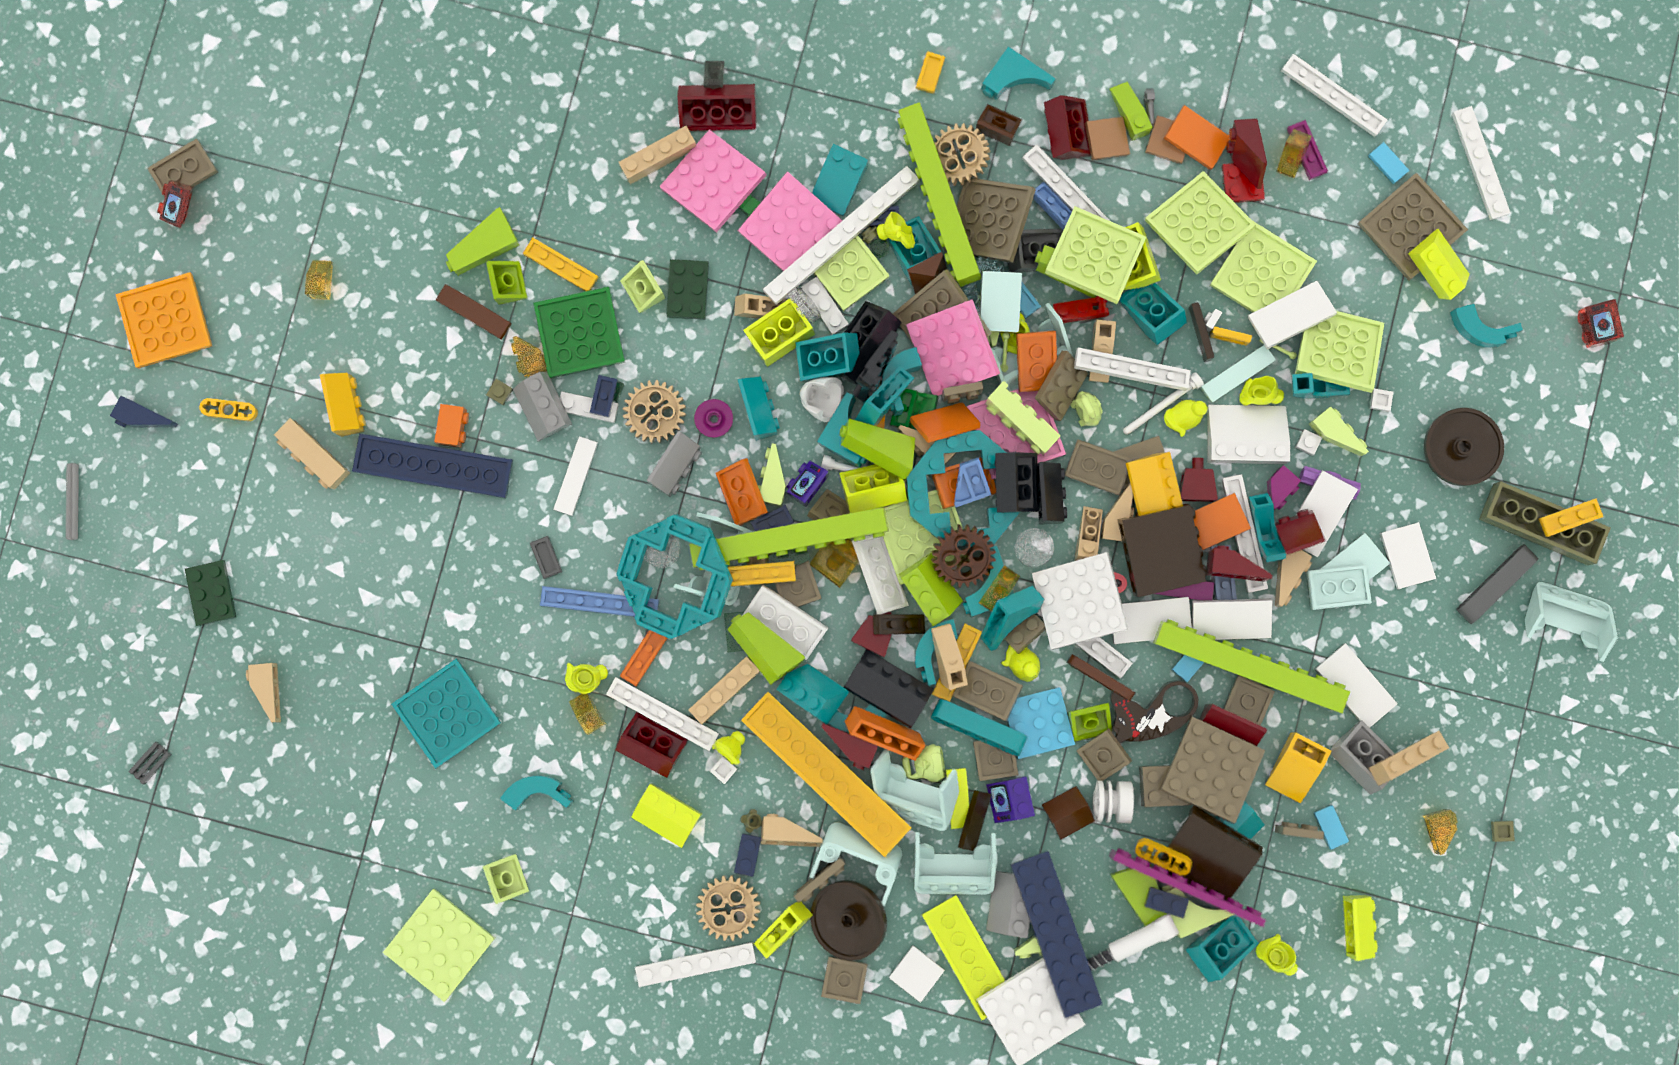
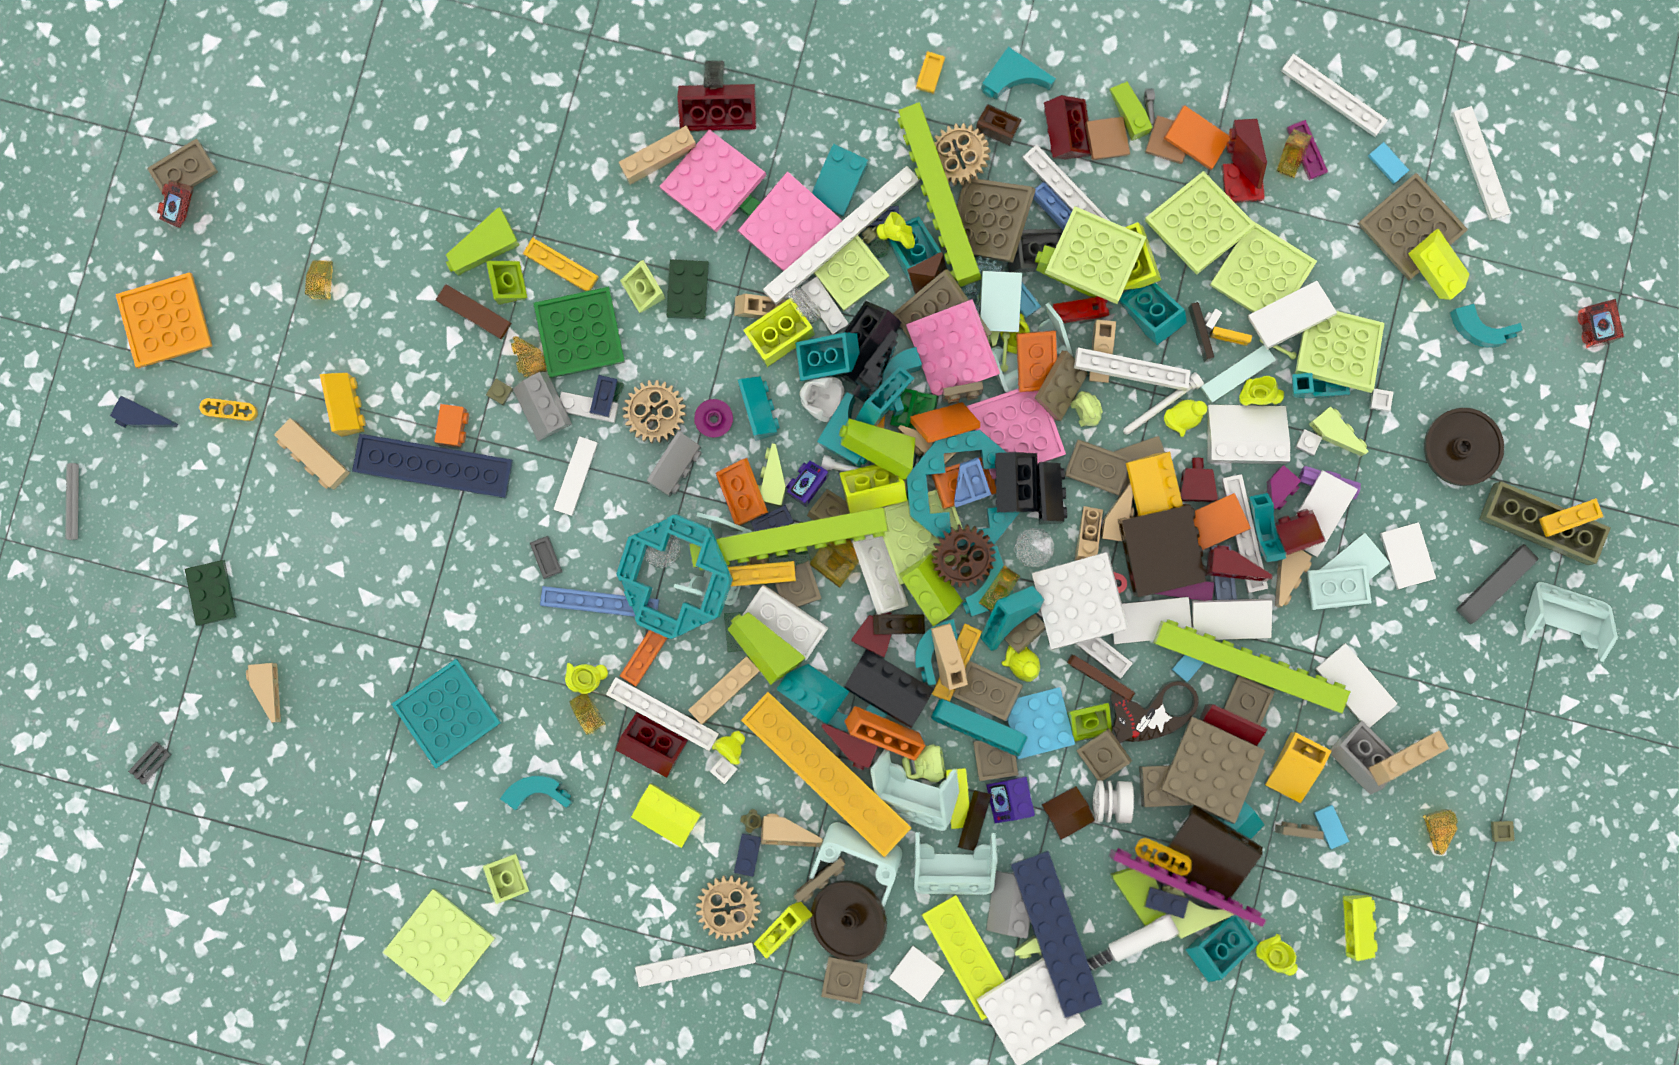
yellowish green wedge [985,381,1060,455] -> none

